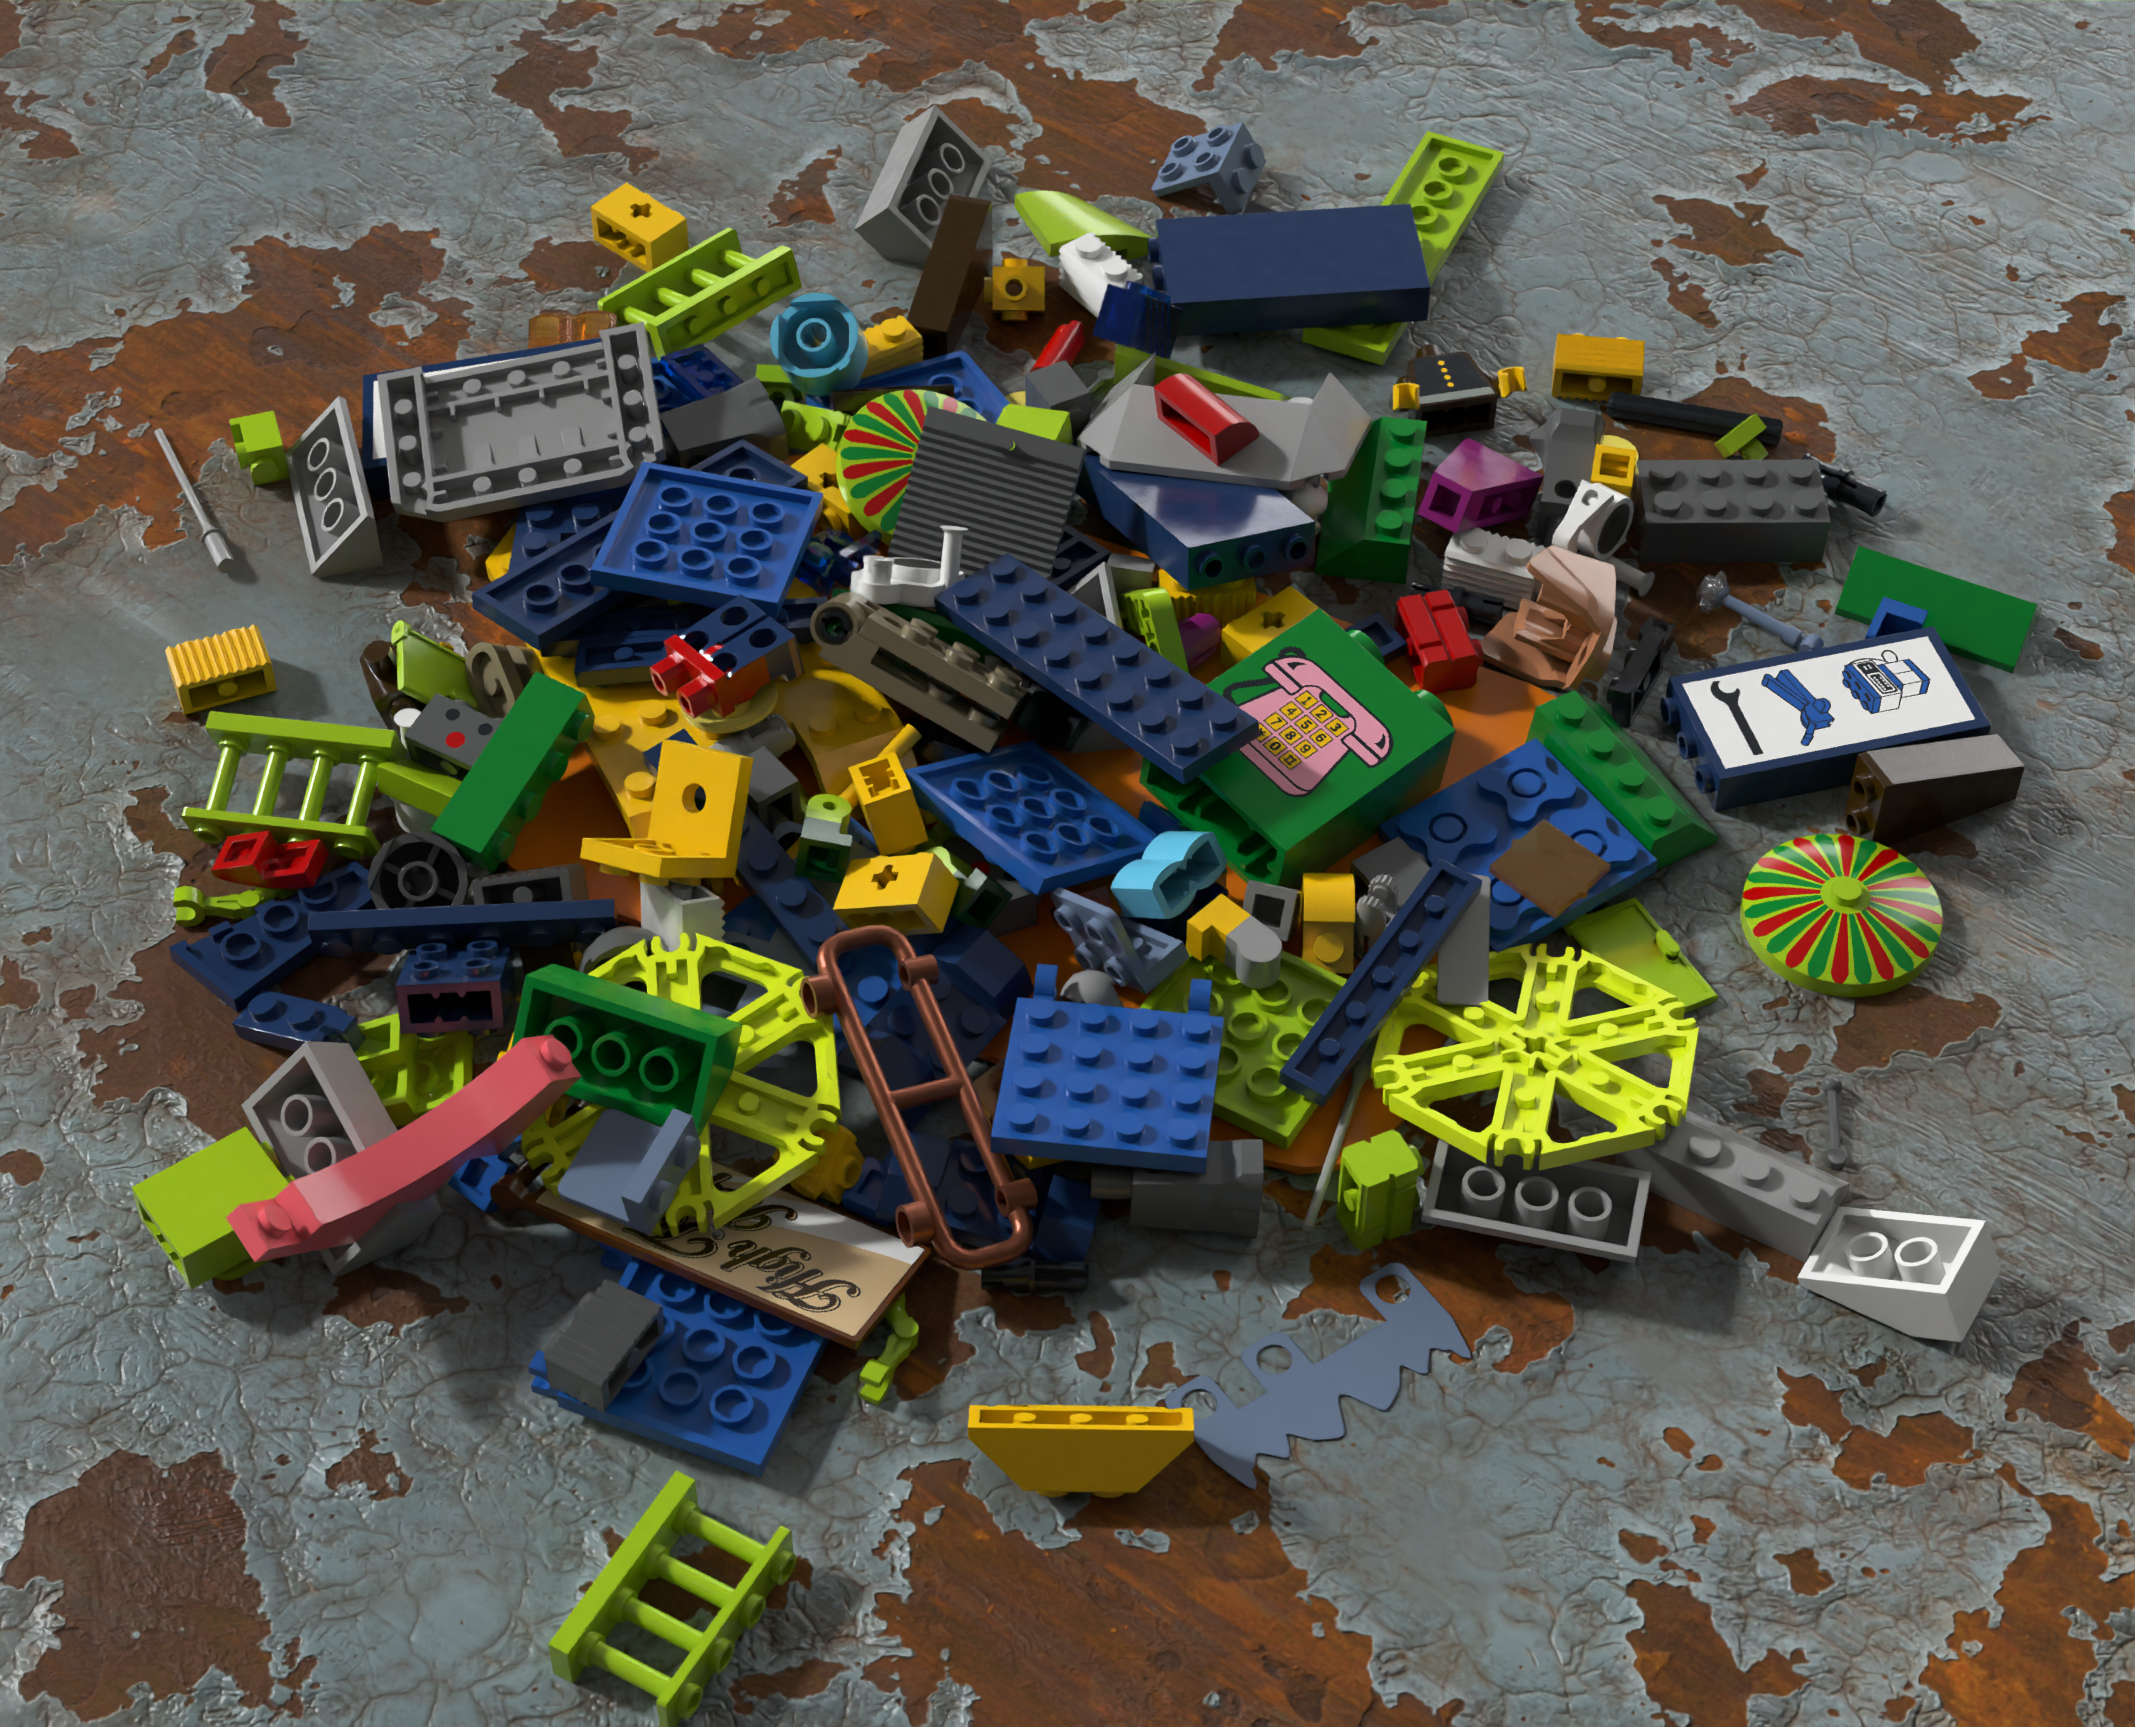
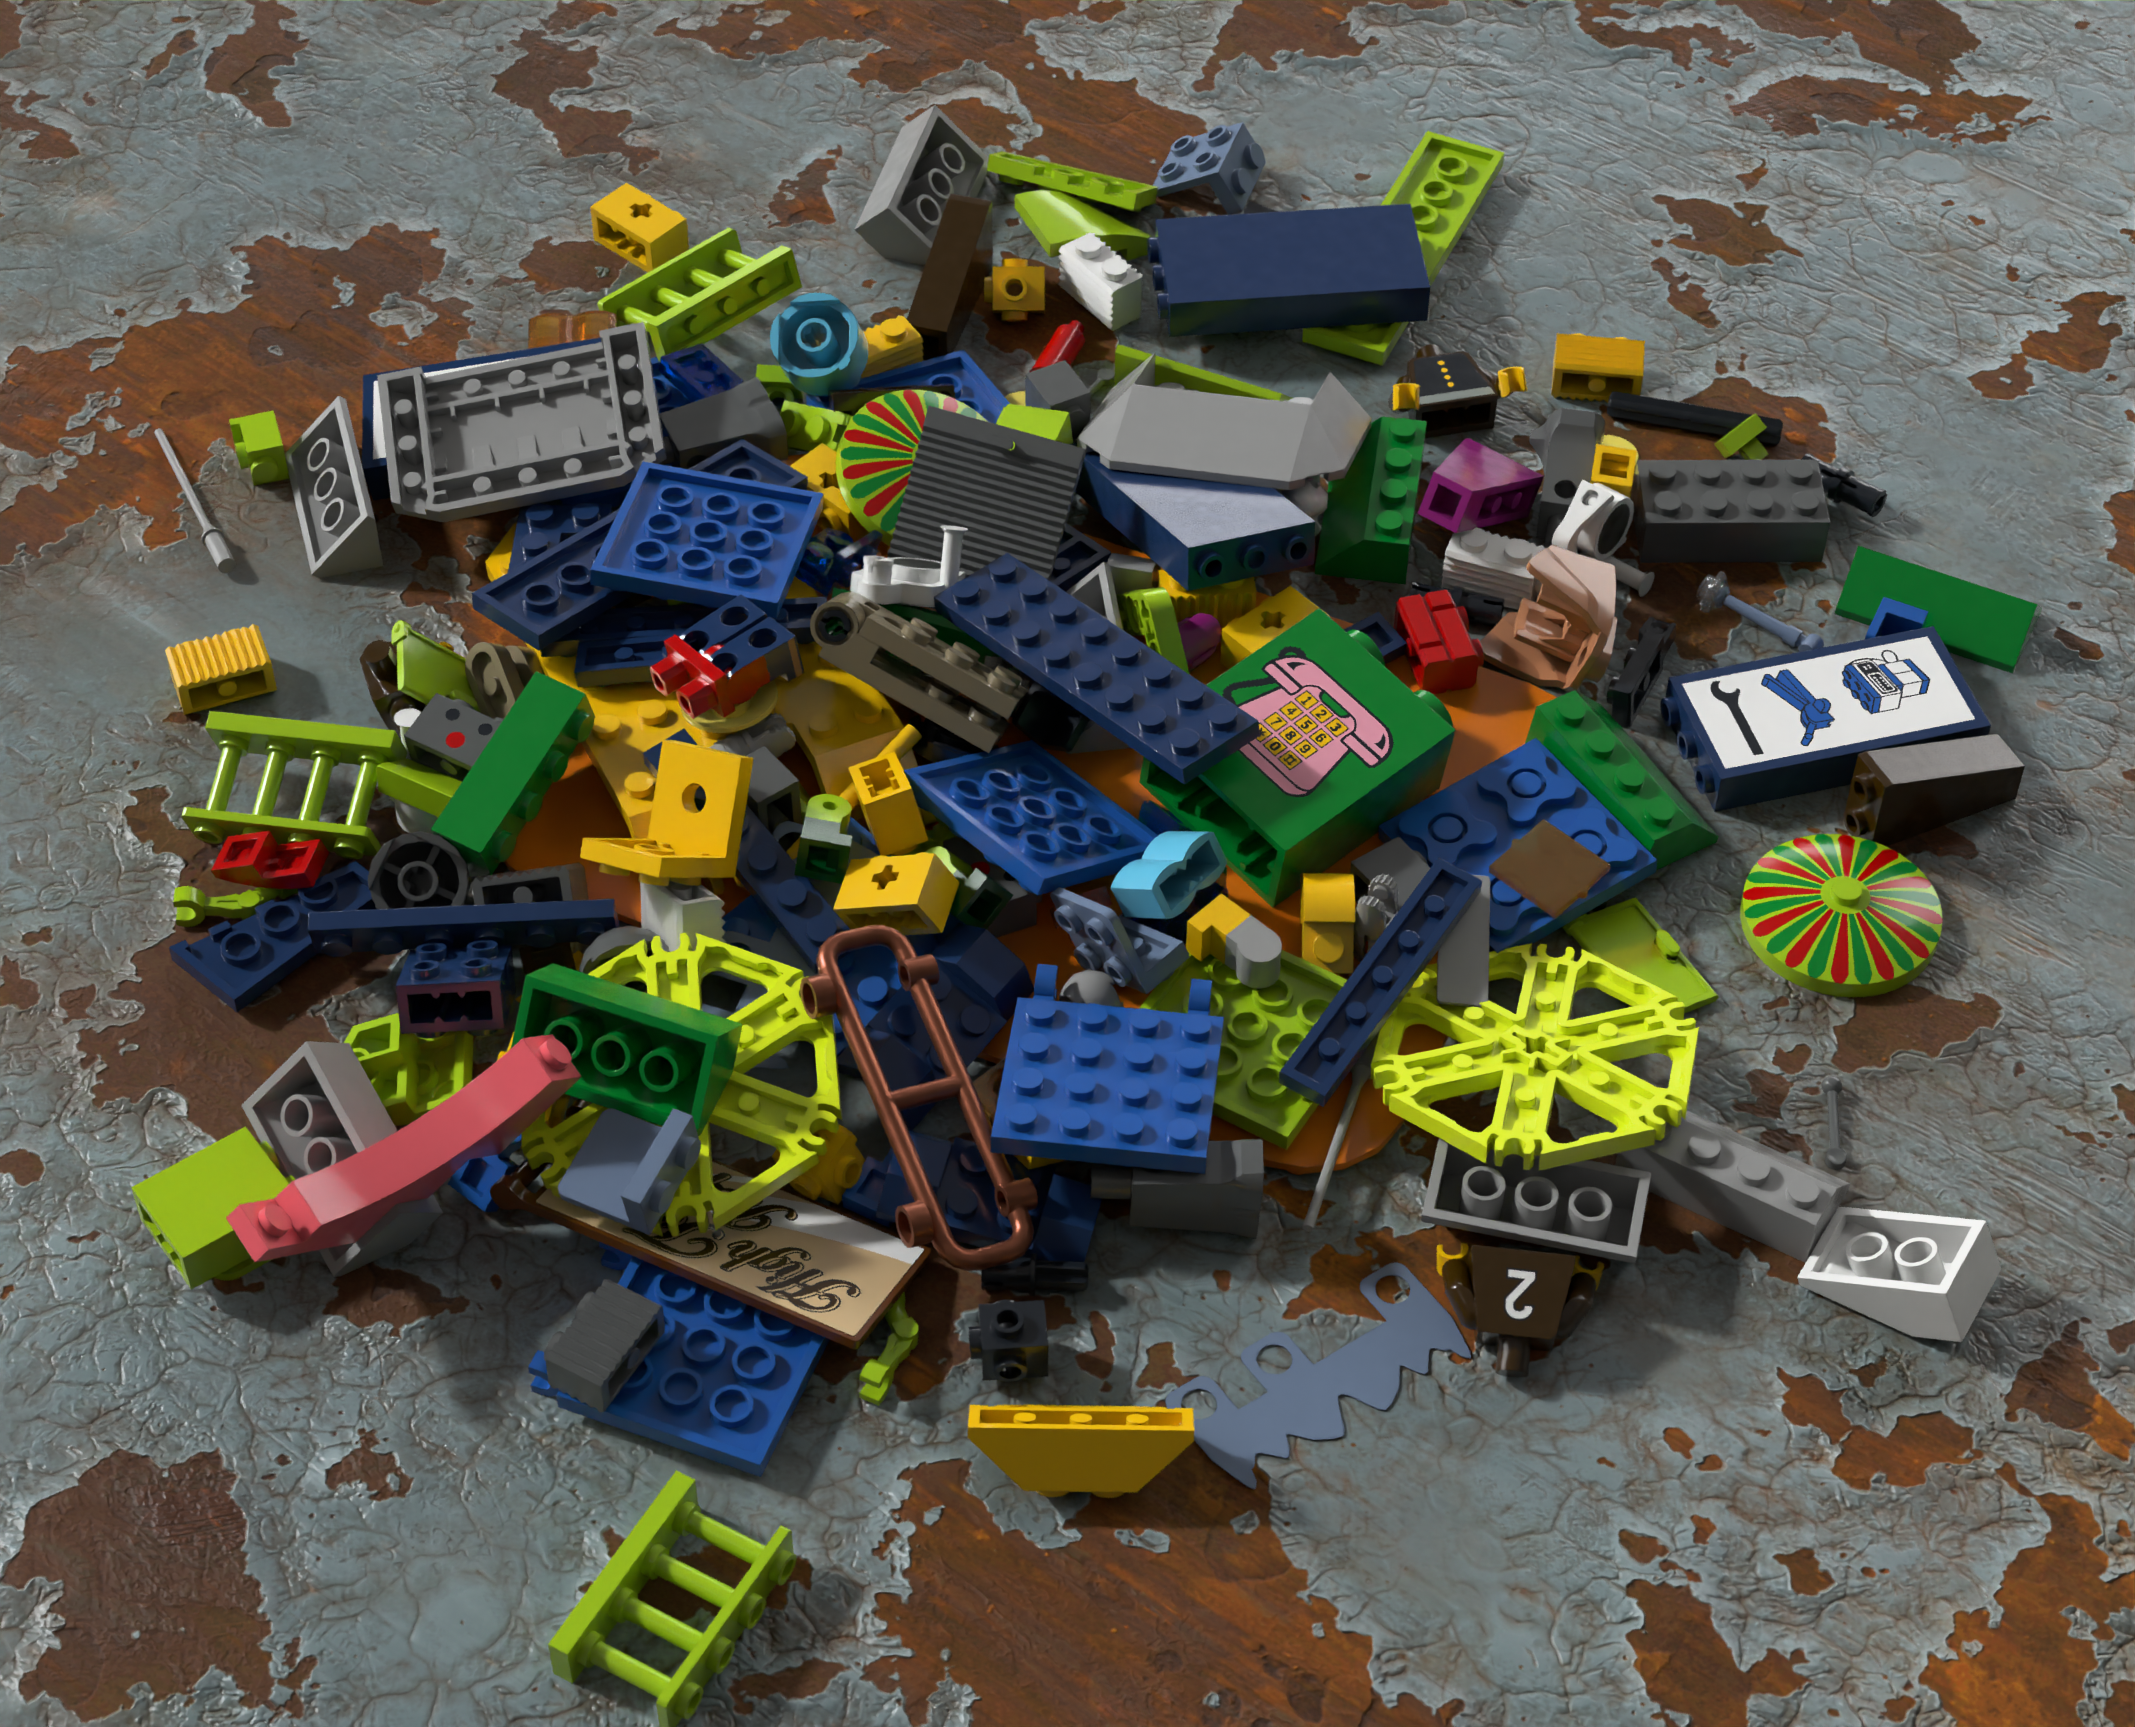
dark blue hinge [232,989,366,1053] -> none
clear blue brick [1092,281,1185,360] -> none
red brick [1154,373,1259,466] -> none
light grey brick [1242,880,1301,941] -> none
lime brick [1336,1129,1424,1251] -> none
none -> black brick [969,1300,1048,1382]
none -> lime wing [987,151,1158,212]
none -> dark brown torso [1437,1243,1604,1378]

